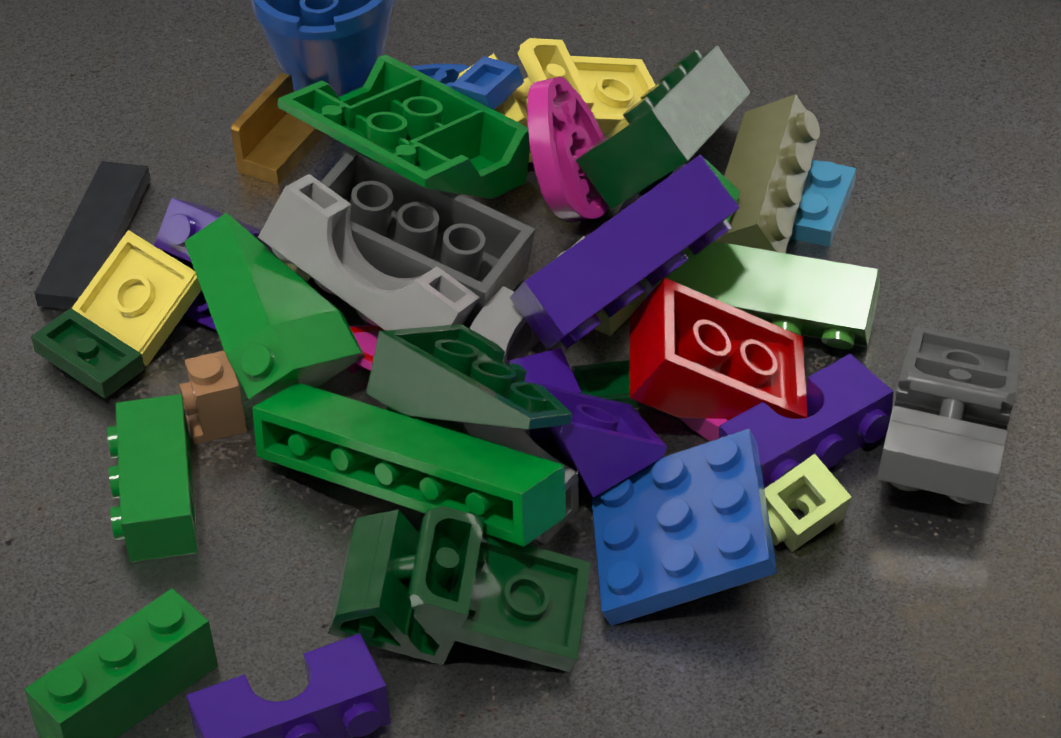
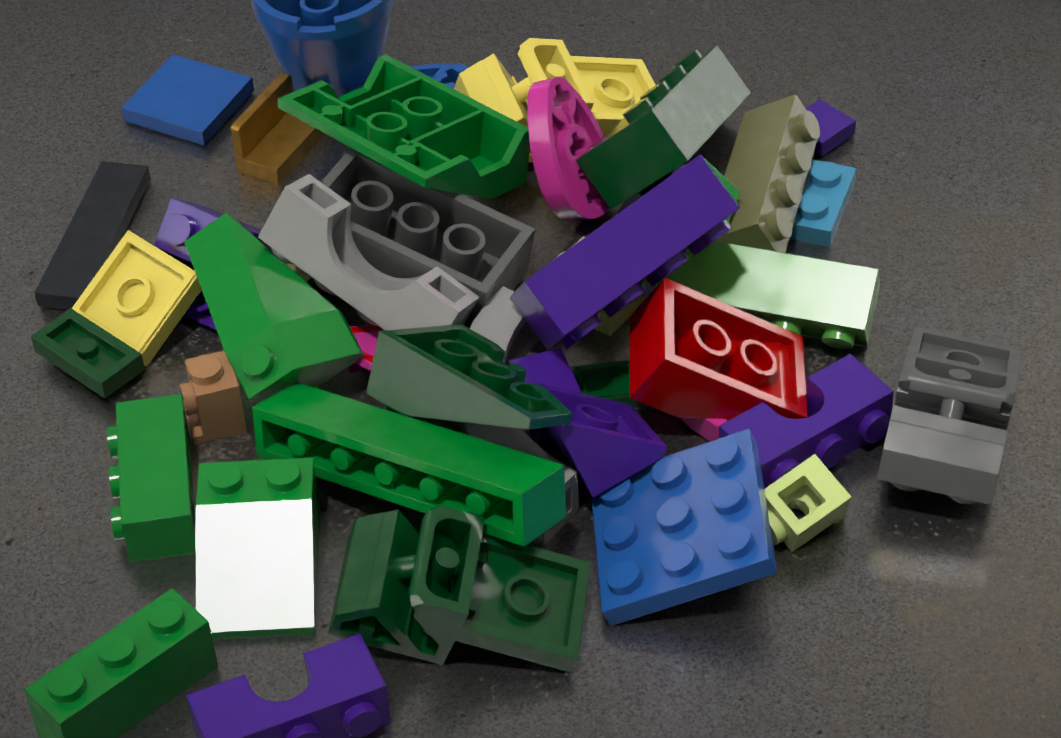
blue plate [451,56,524,110] -> none
none -> blue tile [121,54,254,146]
none -> slope [196,457,320,640]
none -> dark purple tile [805,99,856,156]

